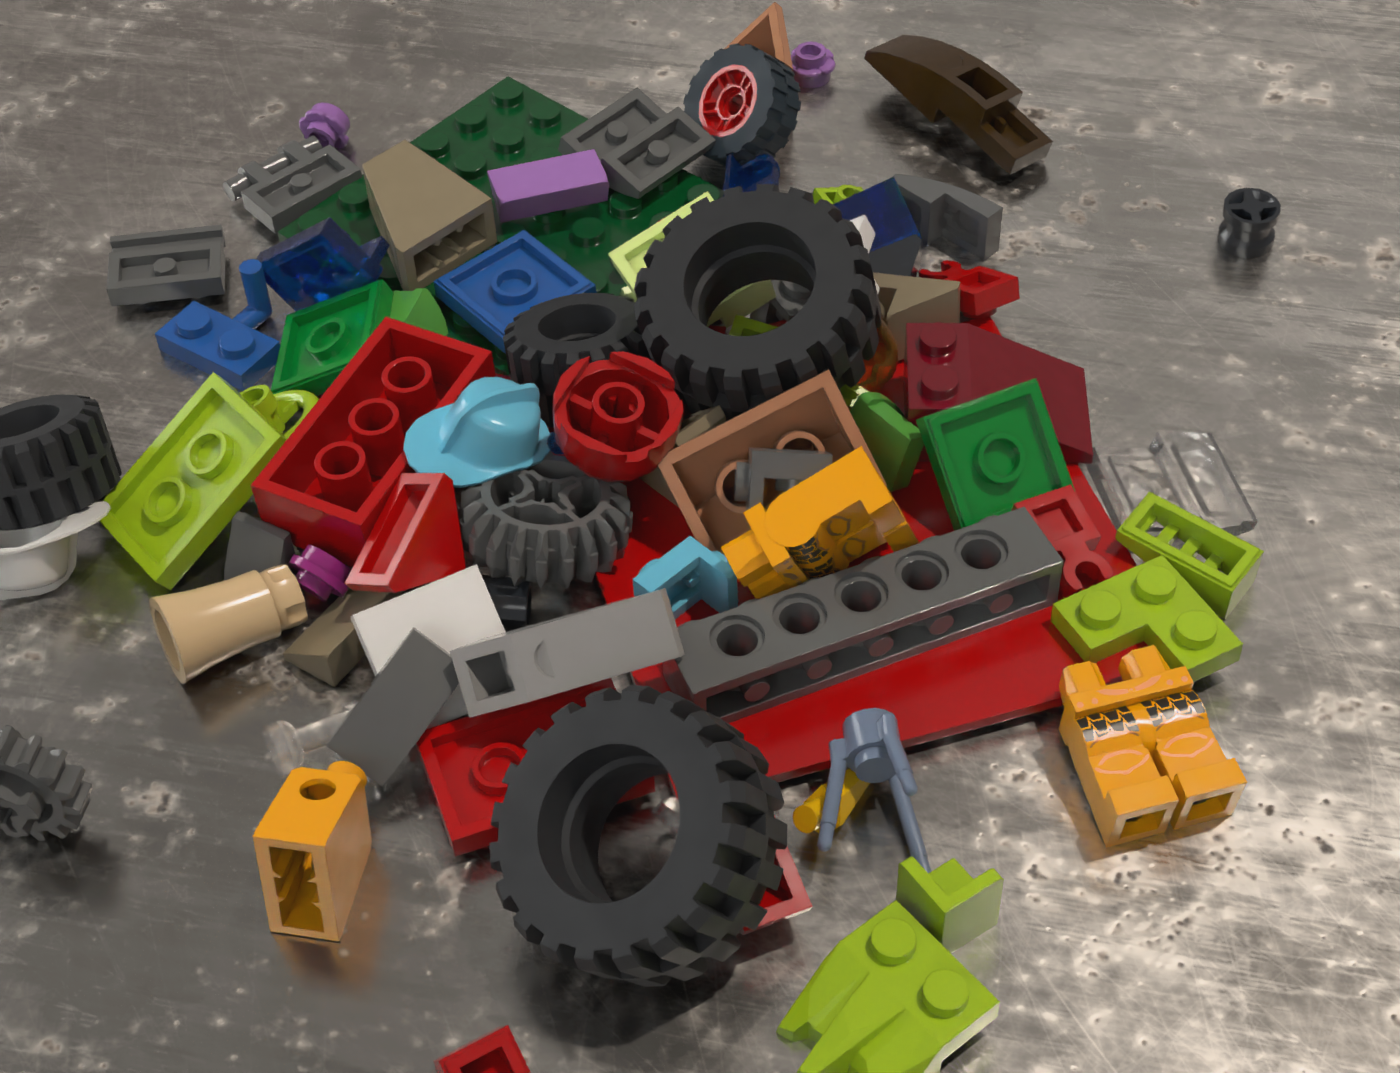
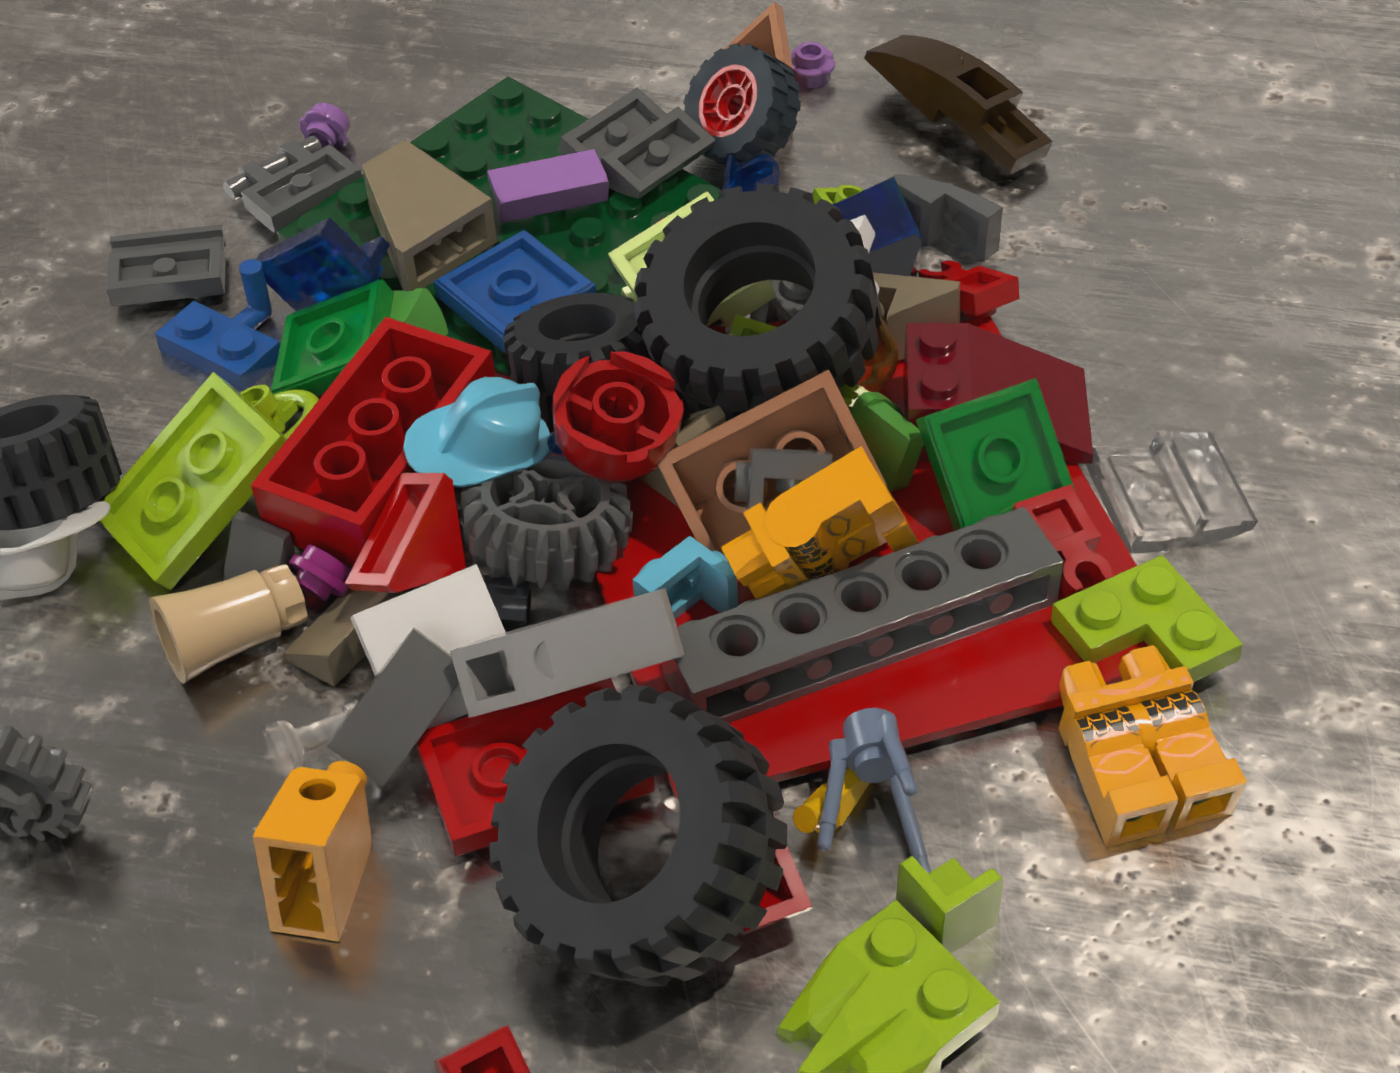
lime slope [1115,491,1264,619] -> none
black wheel [1218,188,1281,258] -> none

